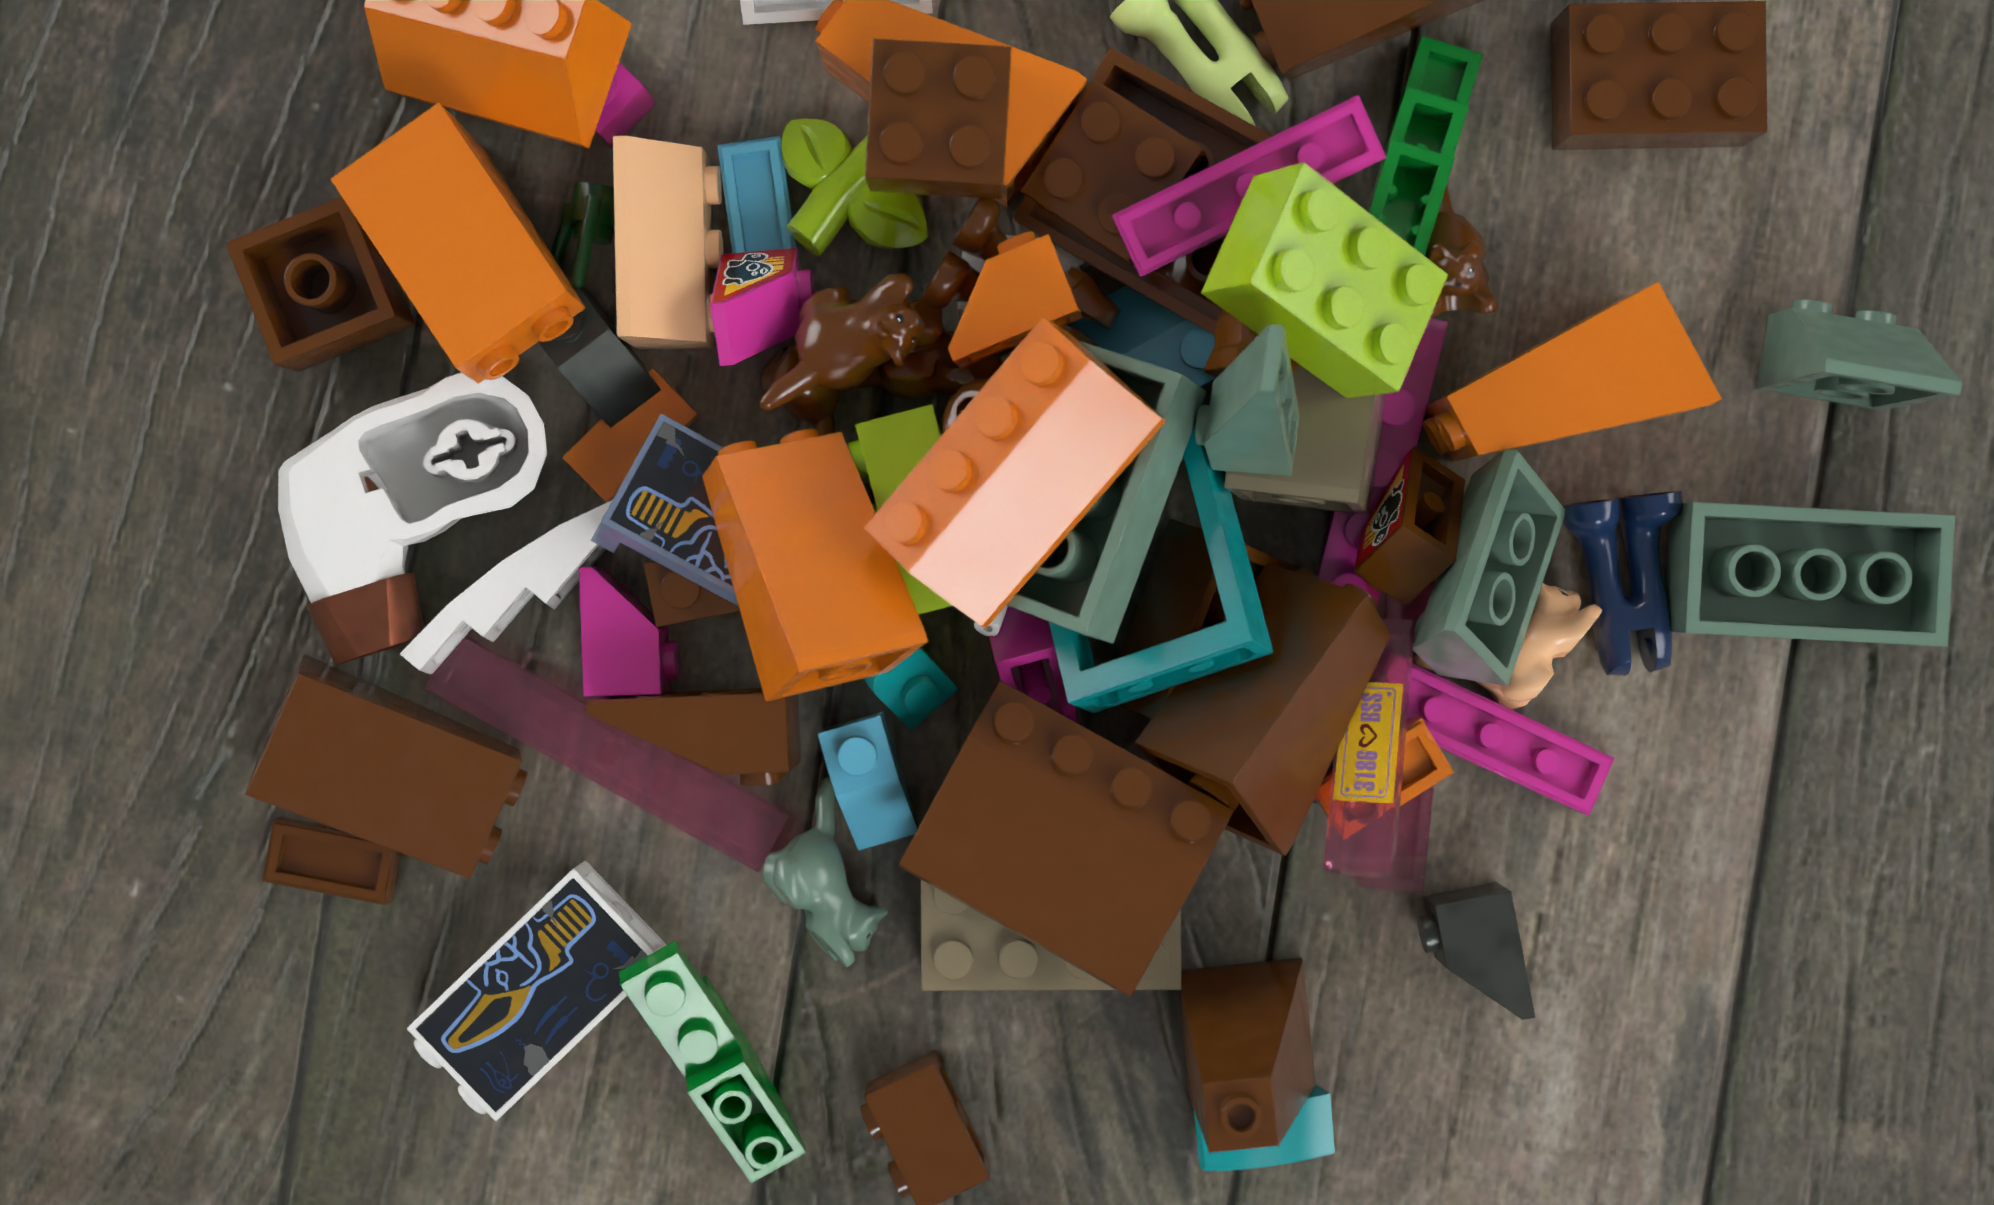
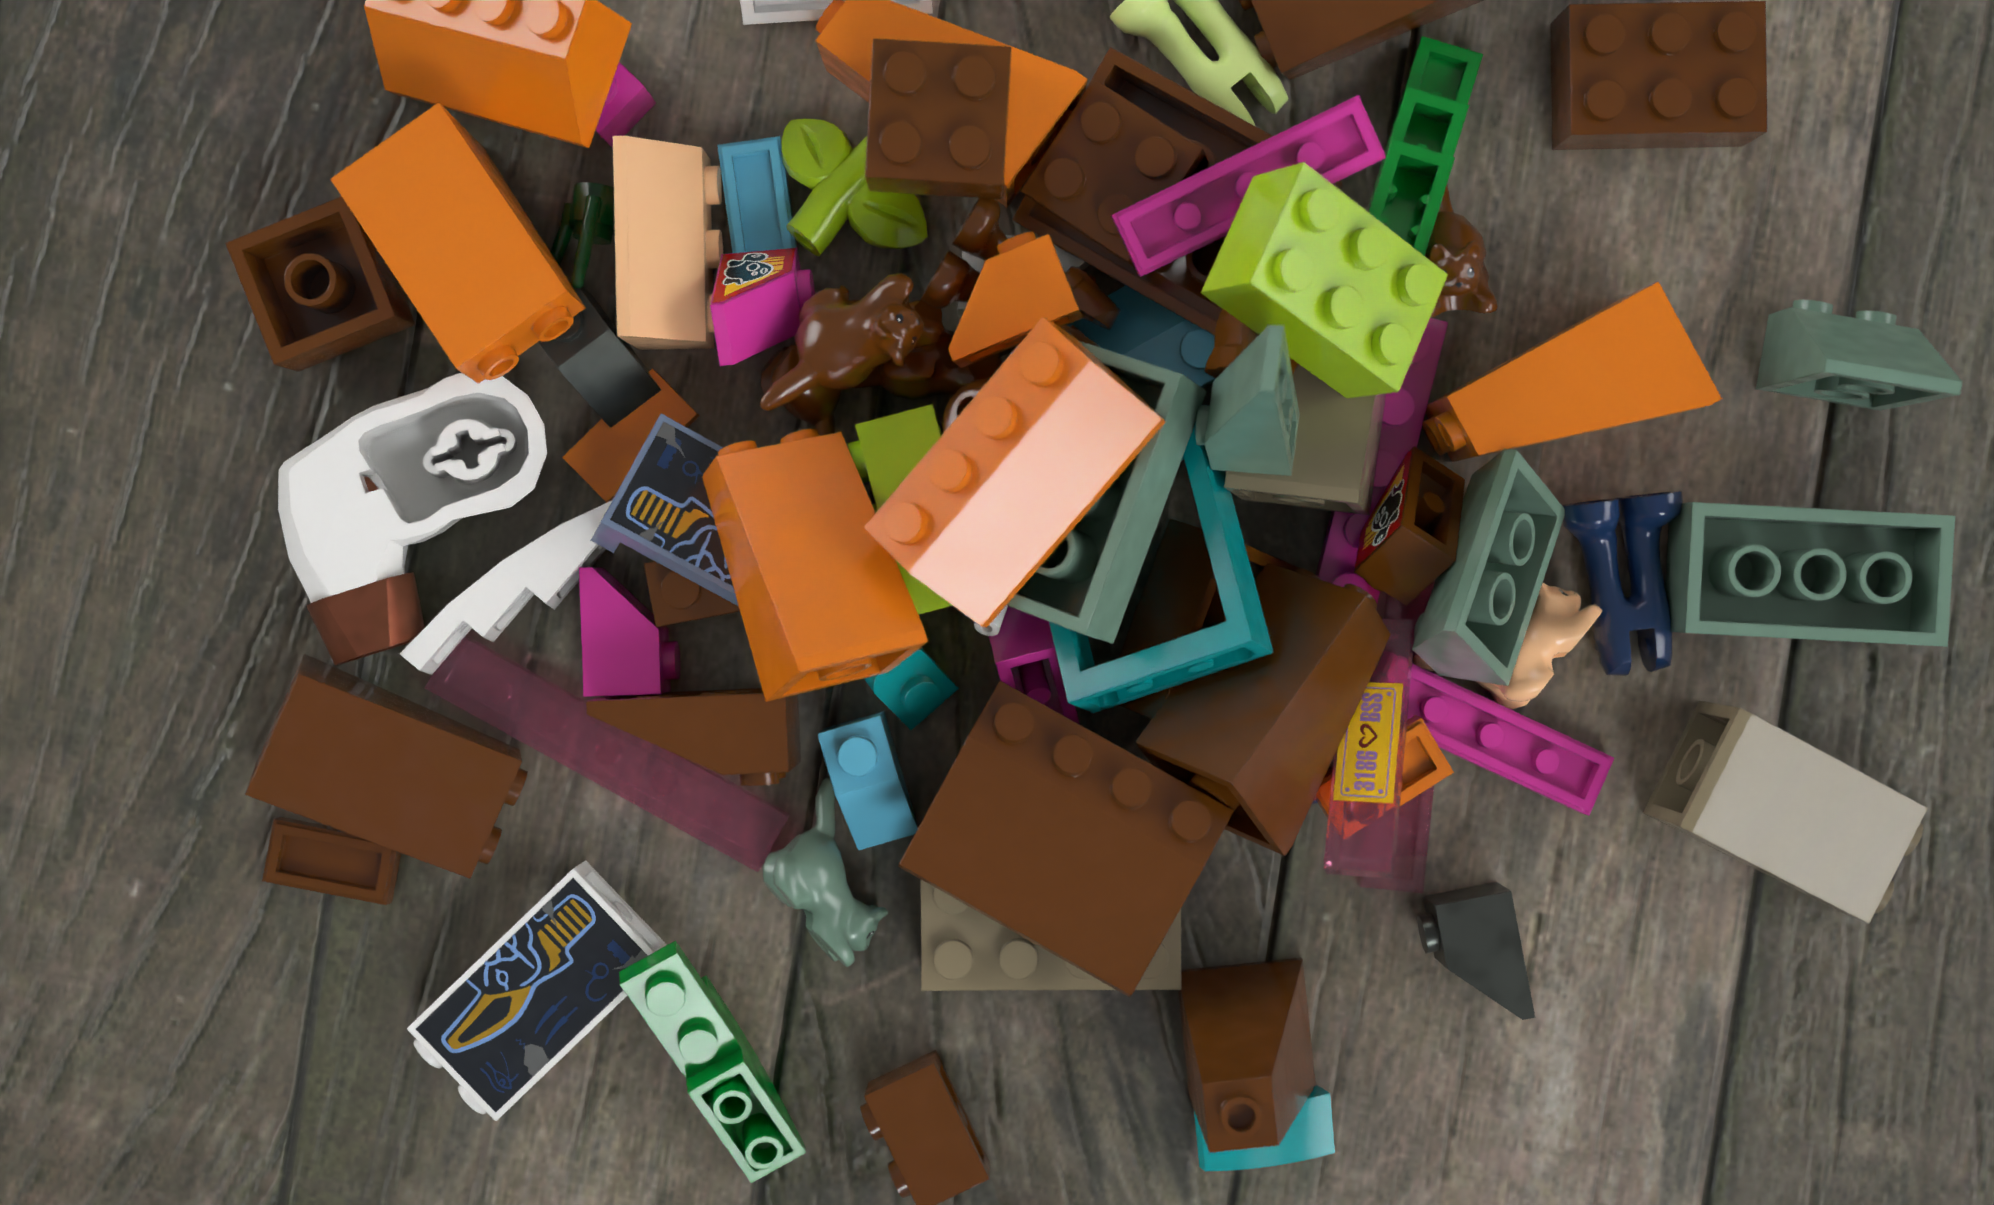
none -> slope [1643,700,1928,924]

